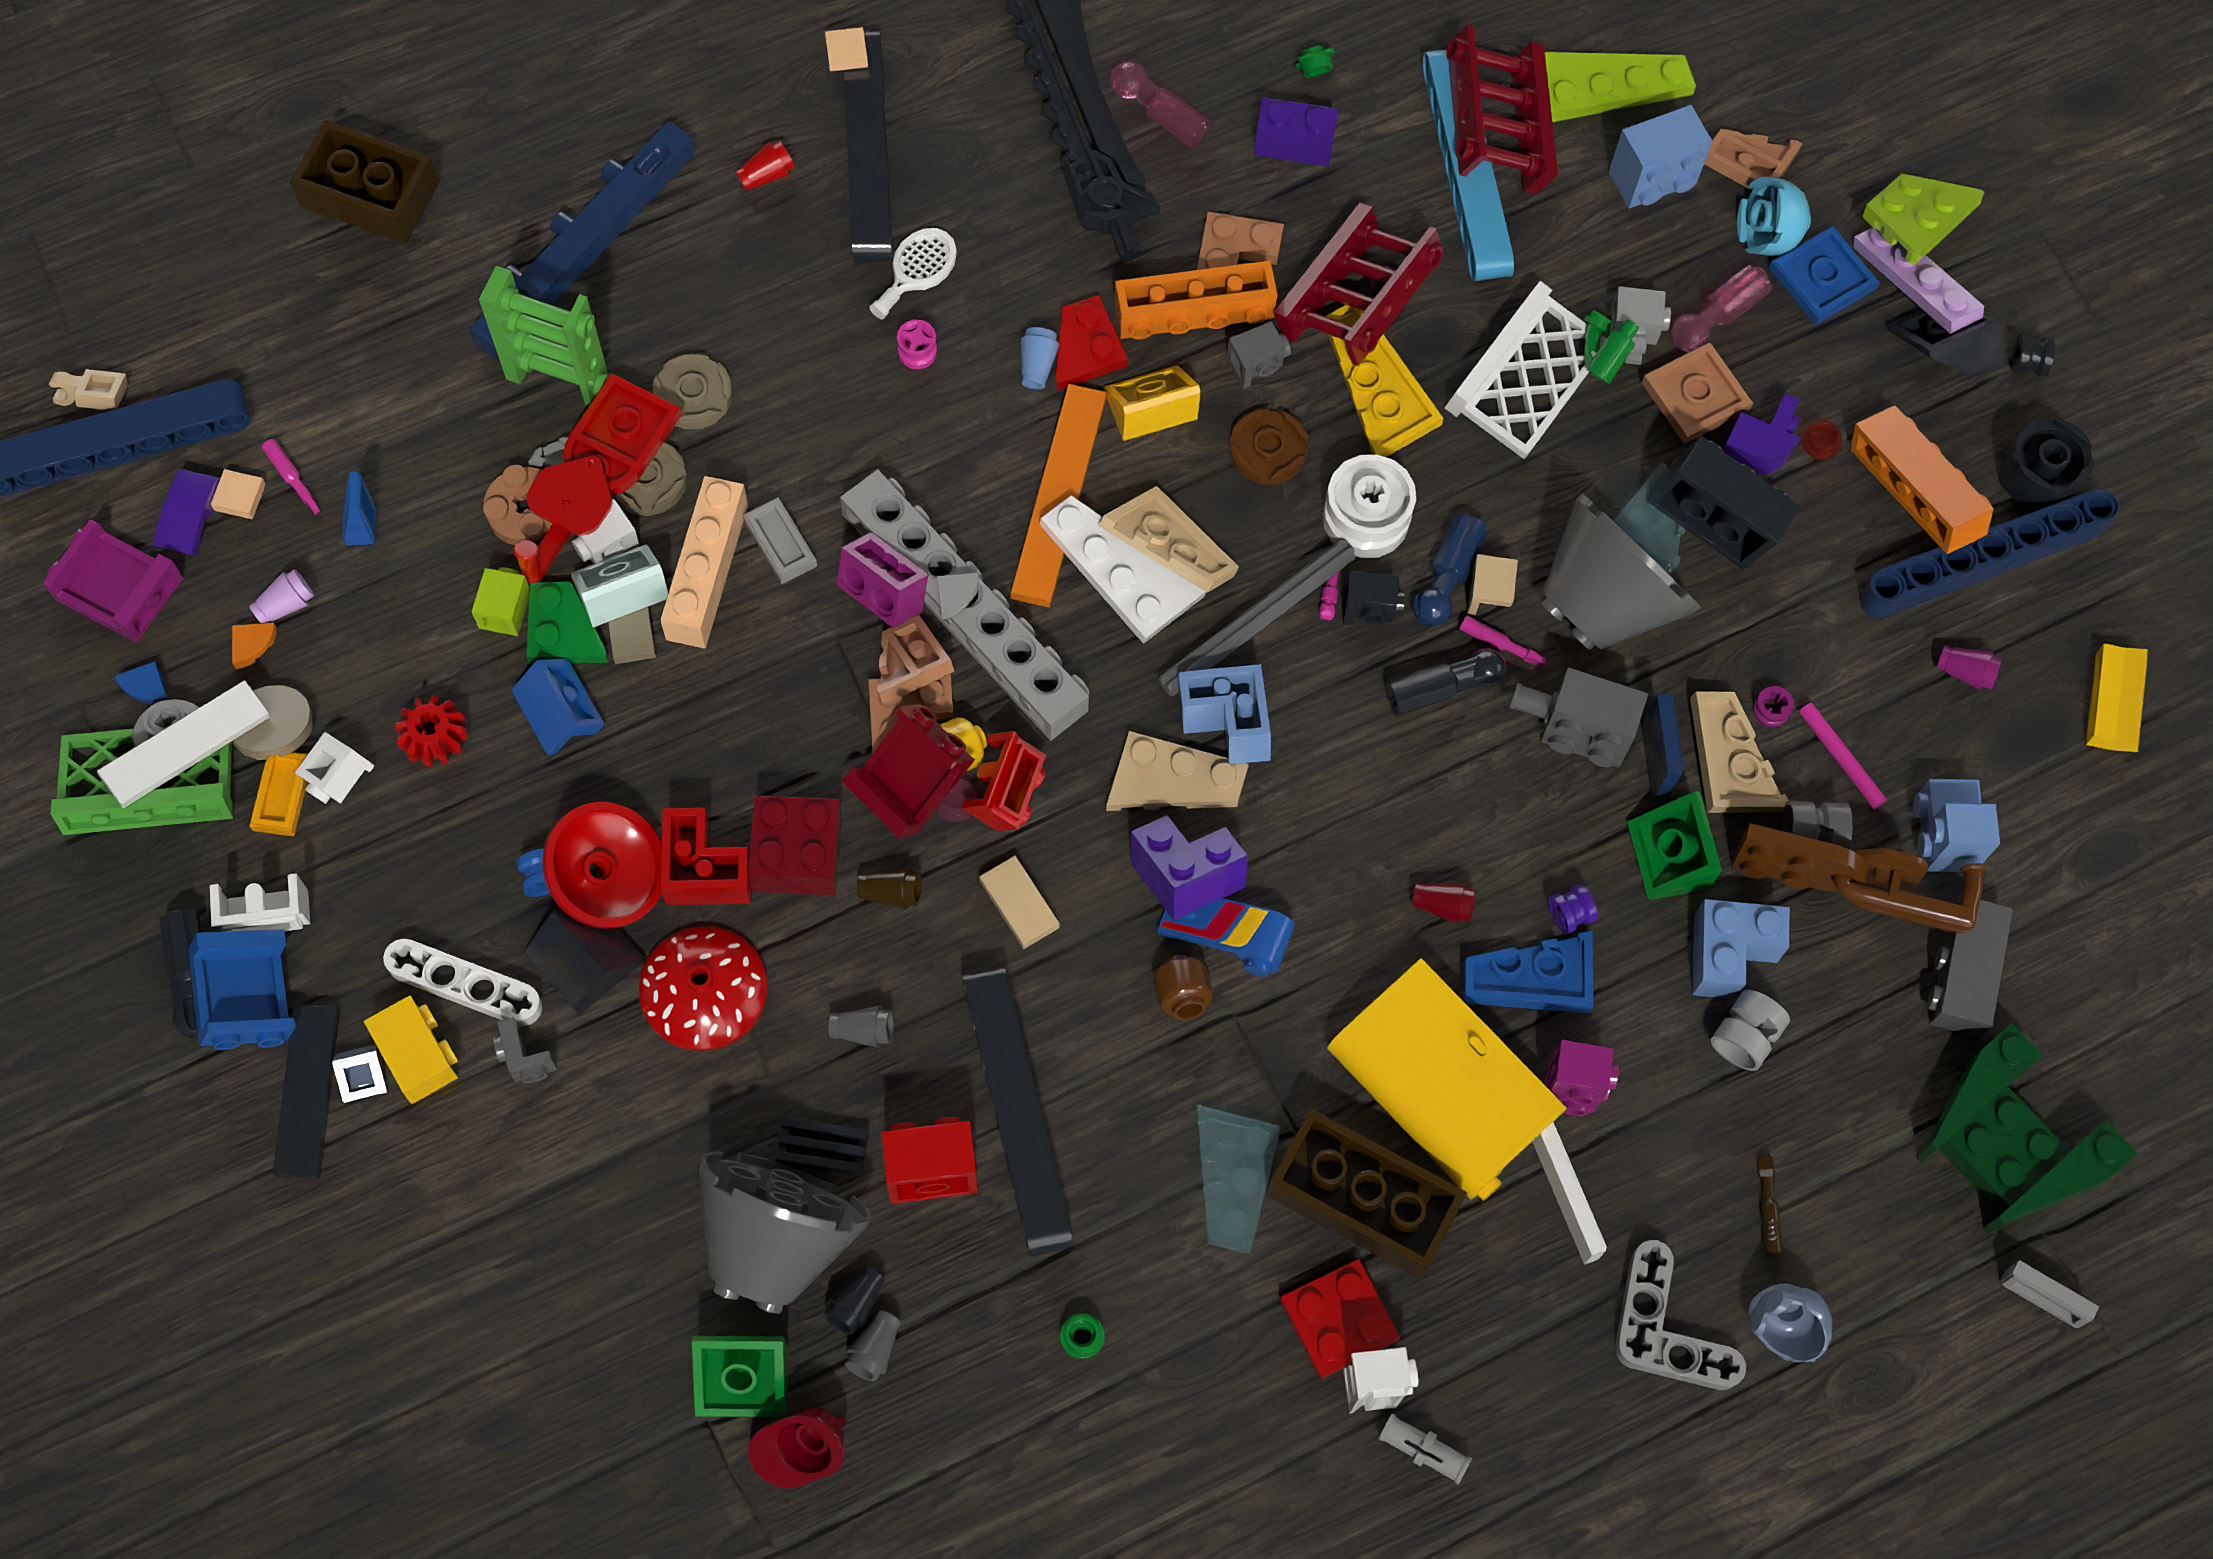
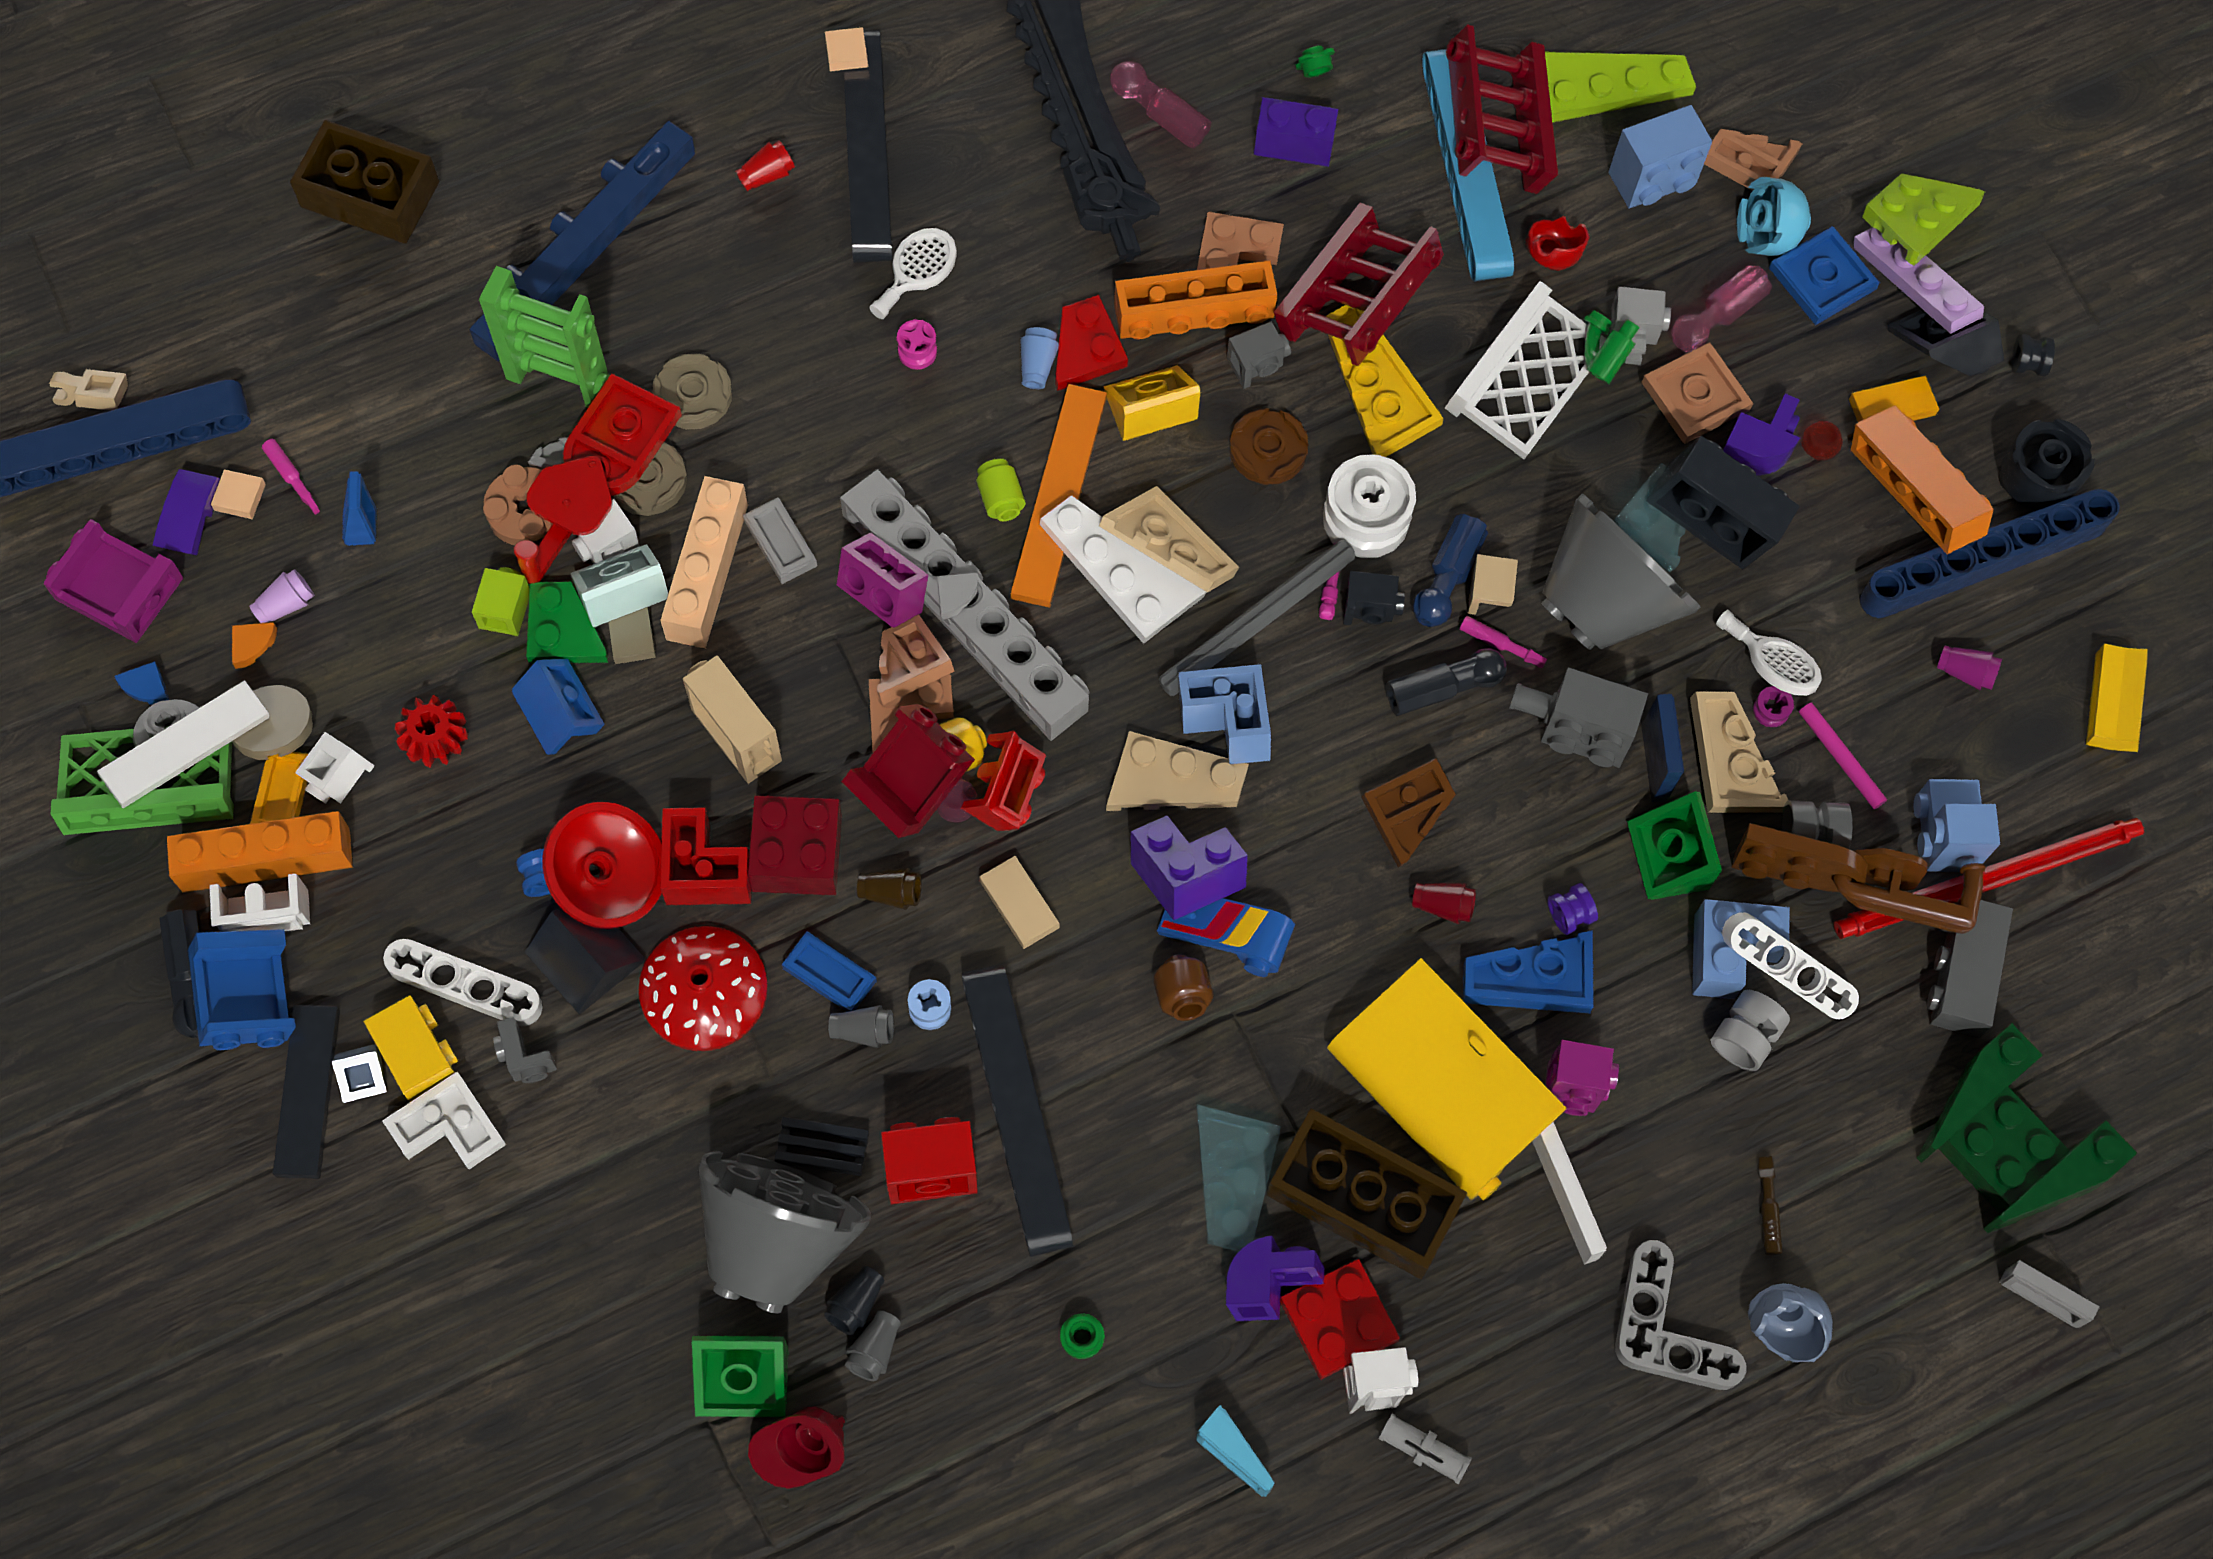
none -> orange brick [167,811,353,893]
none -> white plate [382,1072,506,1169]
none -> tan window [683,655,782,784]
none -> blue tile [782,932,877,1012]
none -> light blue wheel [908,979,951,1030]
none -> lime brick [976,459,1026,521]
none -> medium azure slope [1196,1405,1275,1497]
none -> dark purple brick [1226,1236,1324,1321]
none -> reddish brown wing [1361,758,1456,868]
none -> red hair [1525,216,1590,271]
none -> white piece [1716,610,1822,696]
none -> white beam [1722,913,1859,1019]
none -> red piece [1834,818,2144,939]
none -> light orange tile [1849,376,1939,422]

